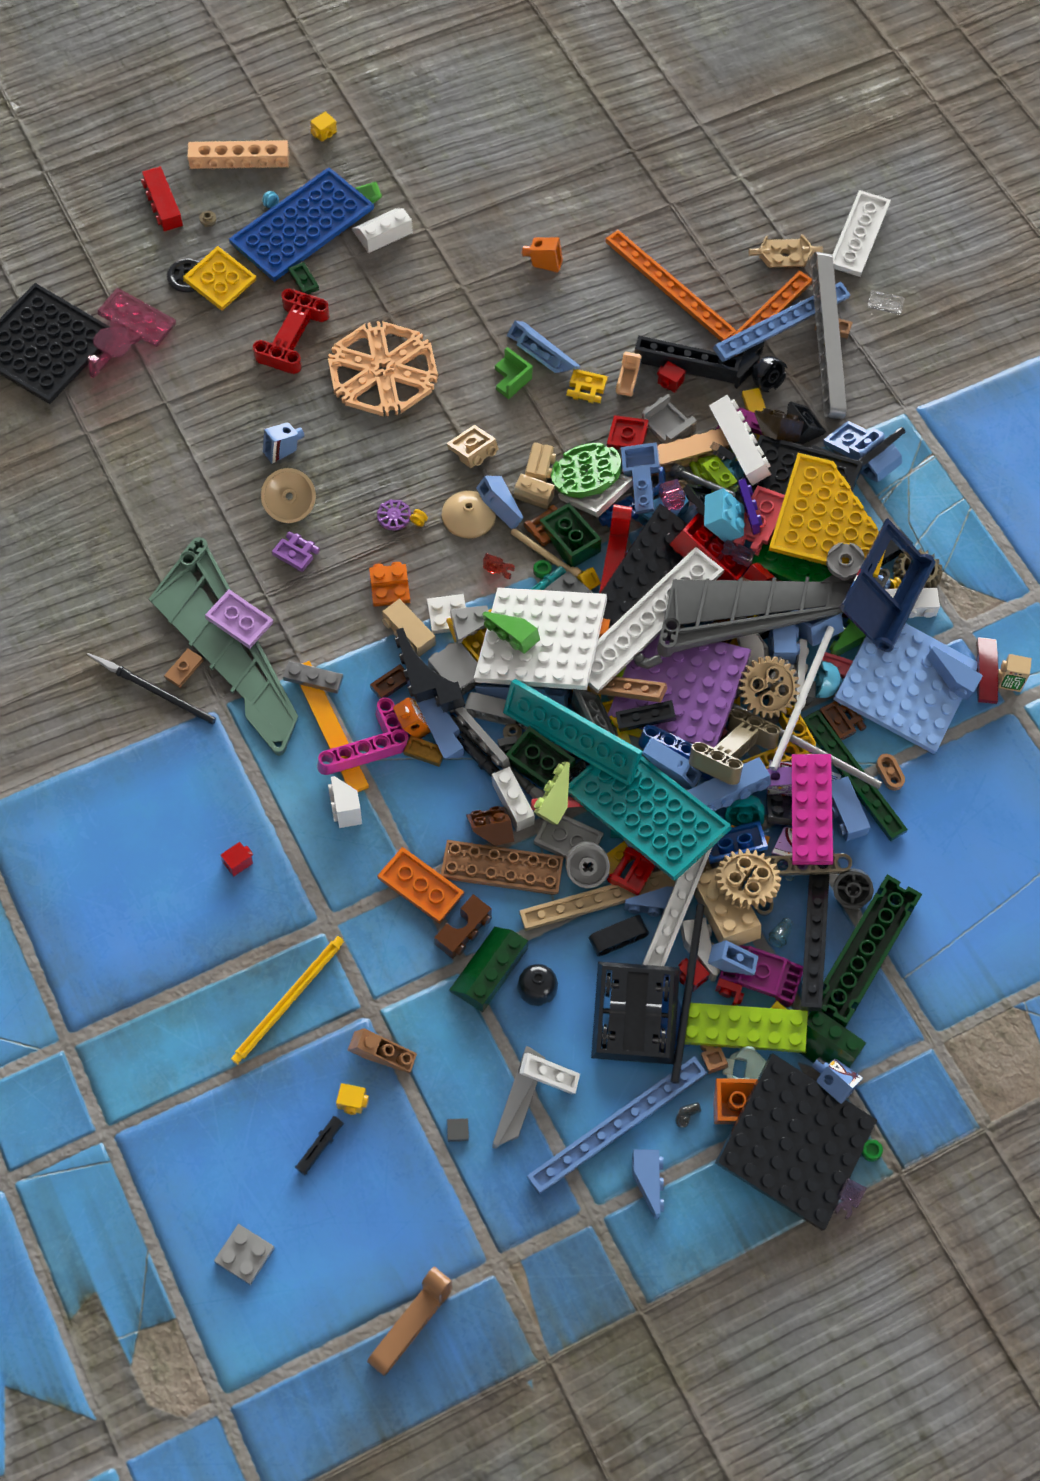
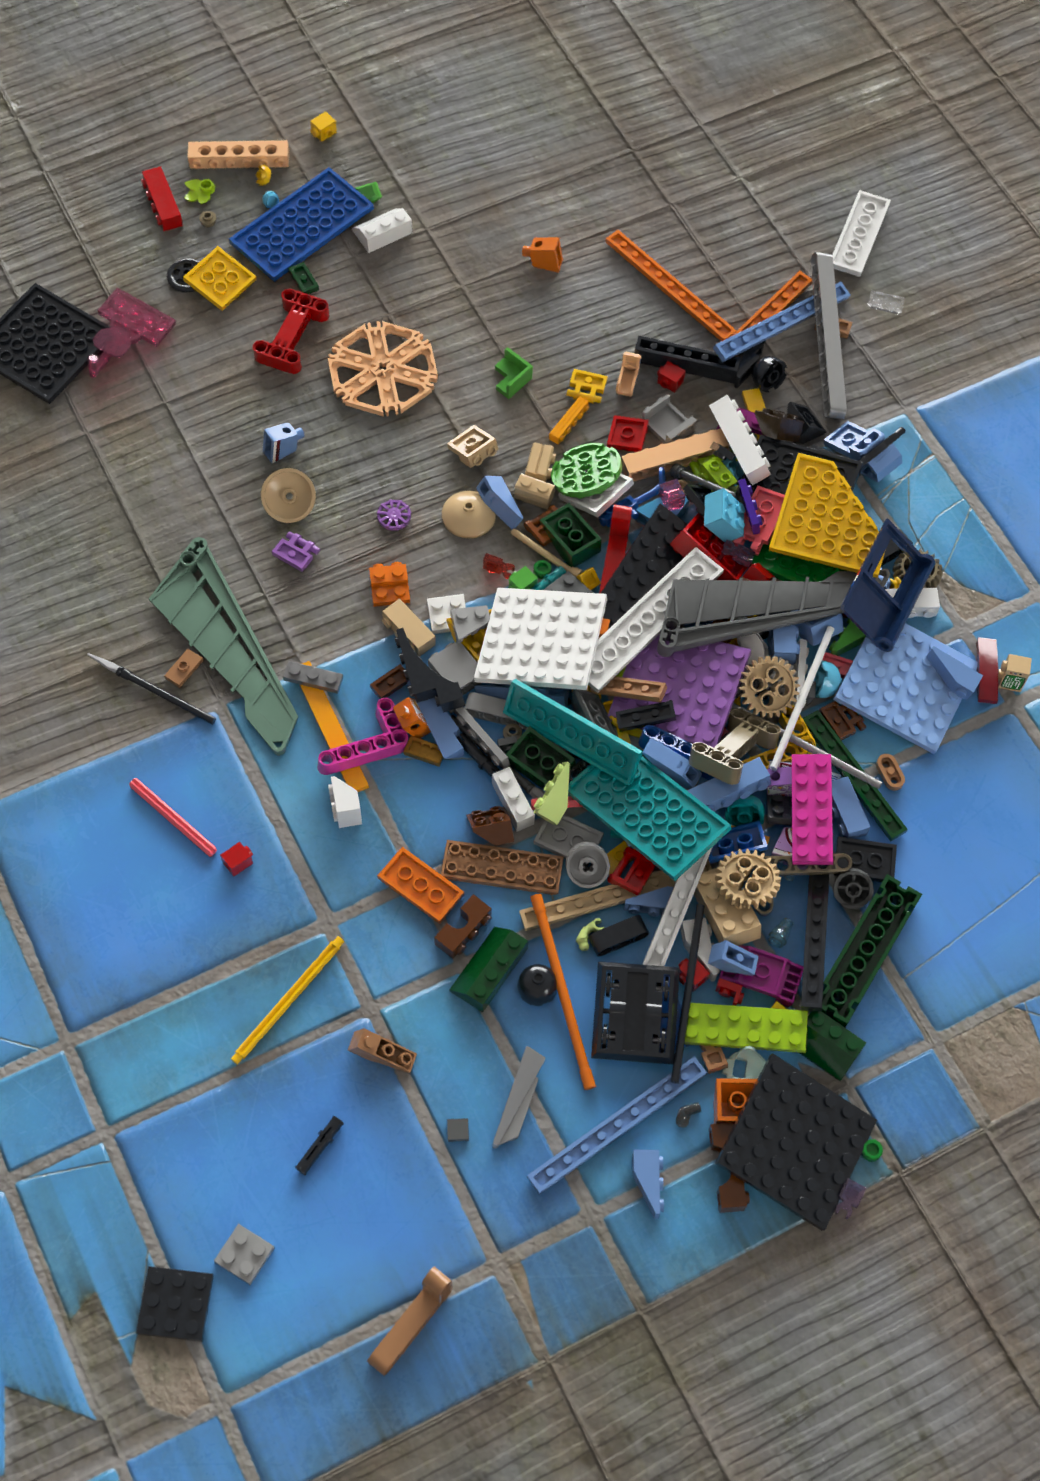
lavender plate [205,590,273,649] -> none
yellow brick [336,1083,369,1115] -> none
yellow bush [409,509,428,527] -> none
bright green slope [482,611,540,654] -> none
medium blue wedge [507,321,580,373] -> none
white plate [519,1053,580,1094] -> none
medium blue plate [621,442,661,514] -> none
dark grey arm [634,653,663,669] -> none
tan plate [748,234,823,268] -> none
medium blue torso [812,1057,863,1104] -> none
light grey plate [826,542,864,581] -> none
none -> coral axle [129,778,217,857]
none -> black plate [136,1266,214,1342]
none -> lime plate [185,179,215,204]
none -> yellow plate [256,164,271,186]
none -> bright green brick [508,566,538,590]
none -> orange piece [530,894,596,1090]
none -> light orange piece [549,396,589,445]
none -> yellowish green piece [576,918,604,951]
none -> reddish brown arch [708,1122,750,1213]
none -> black plate [834,836,897,882]

